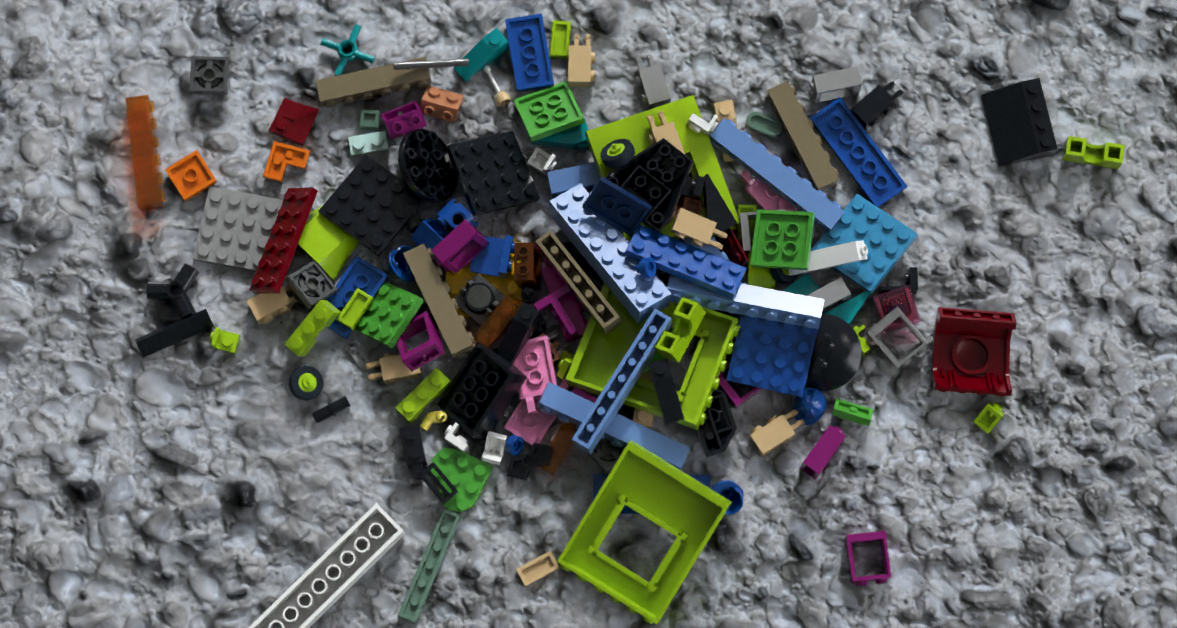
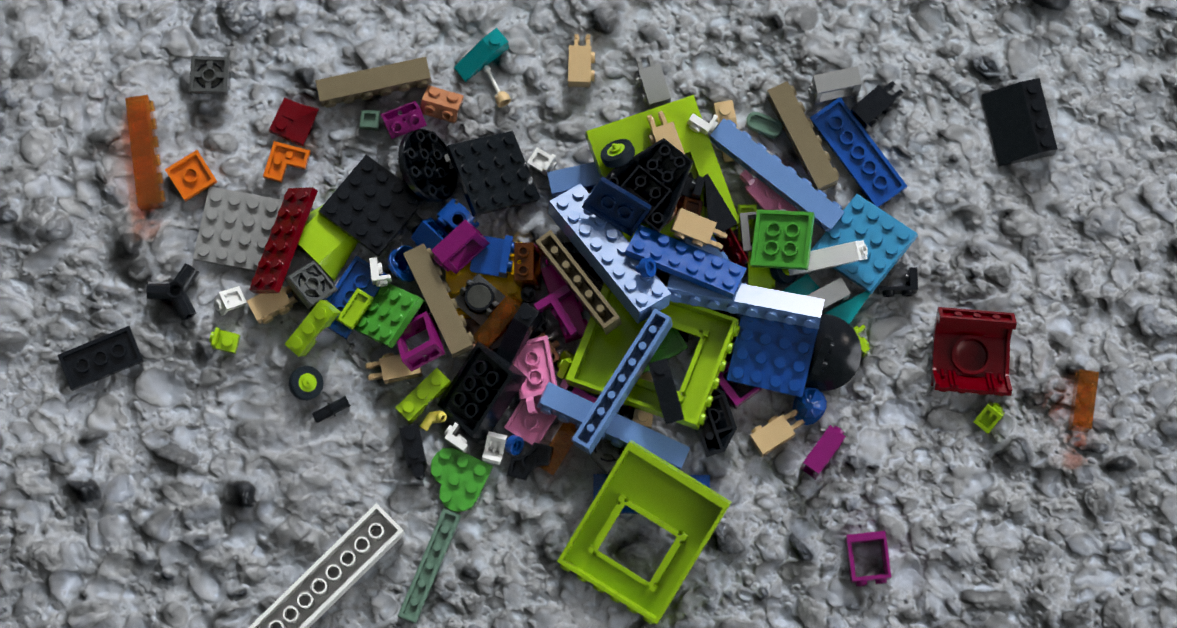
black tile [135,309,214,358] -> none
teal bar [320,24,375,76] -> none
light aqua plate [348,131,389,157] -> none
dark grey bar [393,59,469,70] -> none
black tile [418,462,458,504] -> none
blue plate [505,13,554,92] -> none
bright green plate [514,81,585,142] -> none
tan tile [516,551,560,587] -> none
teal slope [532,118,589,150] -> none
lime tile [550,20,571,59] -> none
lime arch [655,297,706,363] -> none
blue piece [712,480,744,515] -> none
bright green plate [832,398,873,426] -> none
light grey window [867,306,927,368] -> none
clear pink tile [872,285,921,333] -> none
lime arch [1062,136,1125,169] -> none
none -> black plate [58,326,144,391]
none -> white bracket [214,286,247,316]
none -> white bracket [369,257,392,287]
none -> clear orange brick [1068,369,1099,433]

